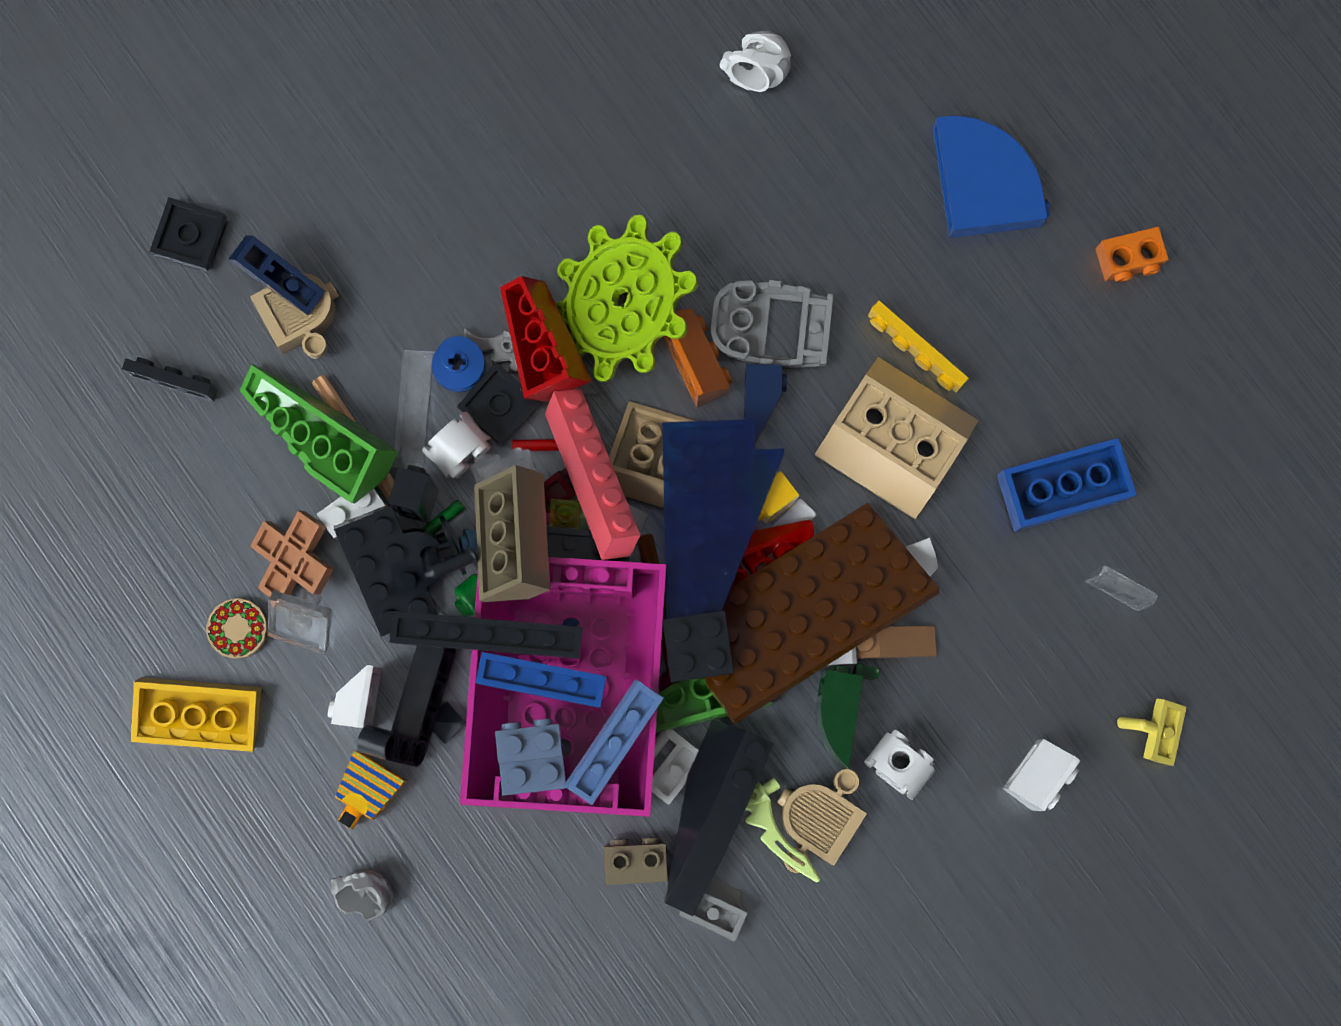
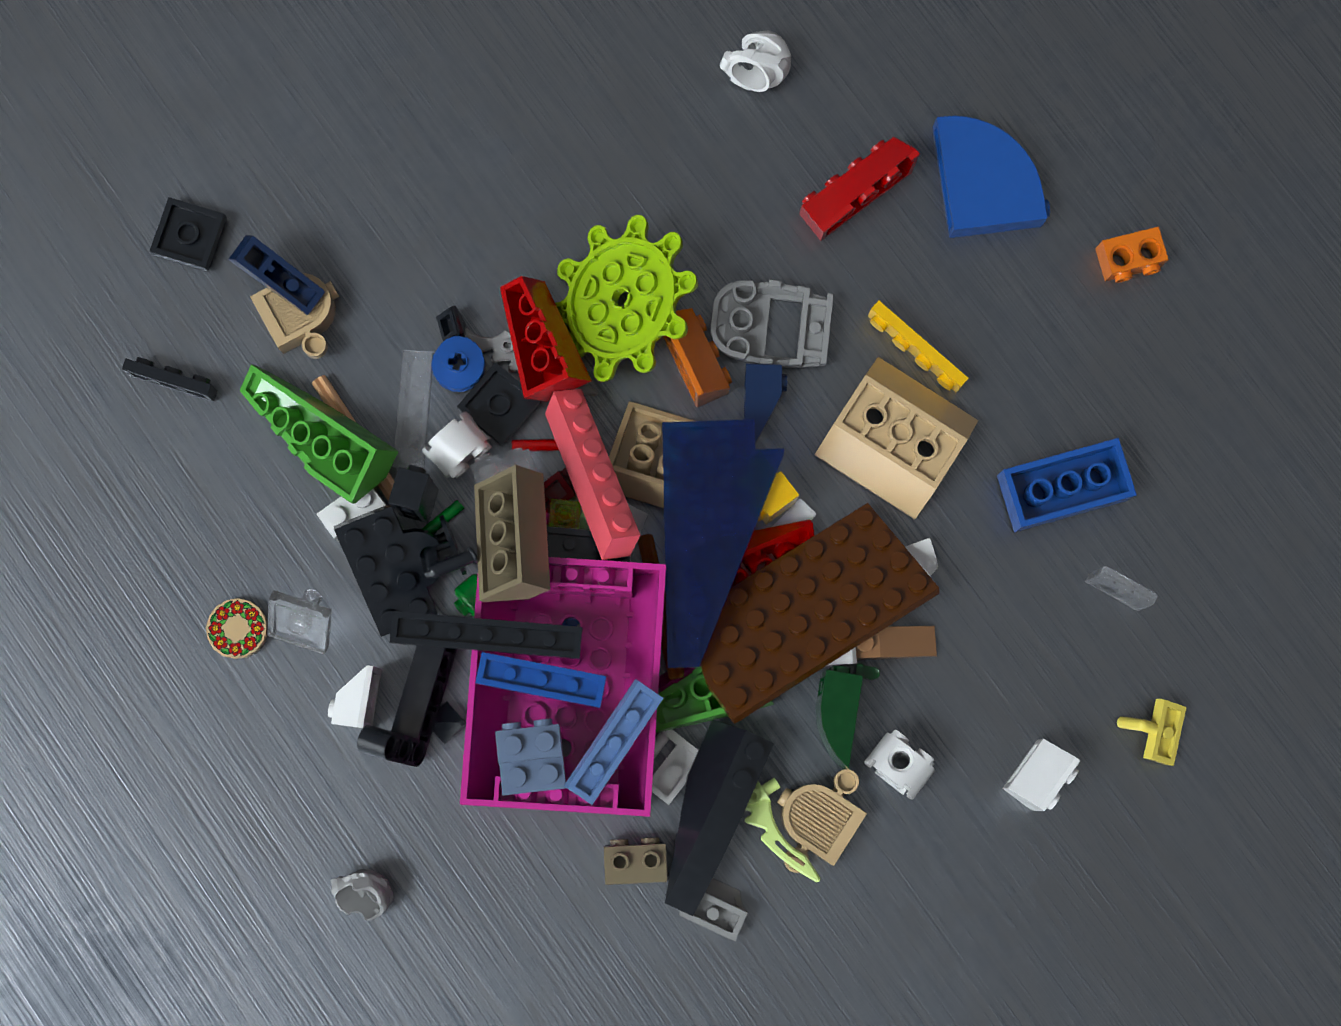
yellow slope [131,677,262,752] -> none
nougat plate [250,511,334,604] -> none
torso [335,750,408,829] -> none
medium azure plate [459,528,477,554] -> none
black plate [663,611,734,683] -> none
none -> black slope [436,305,466,341]
none -> red wedge [799,137,920,241]

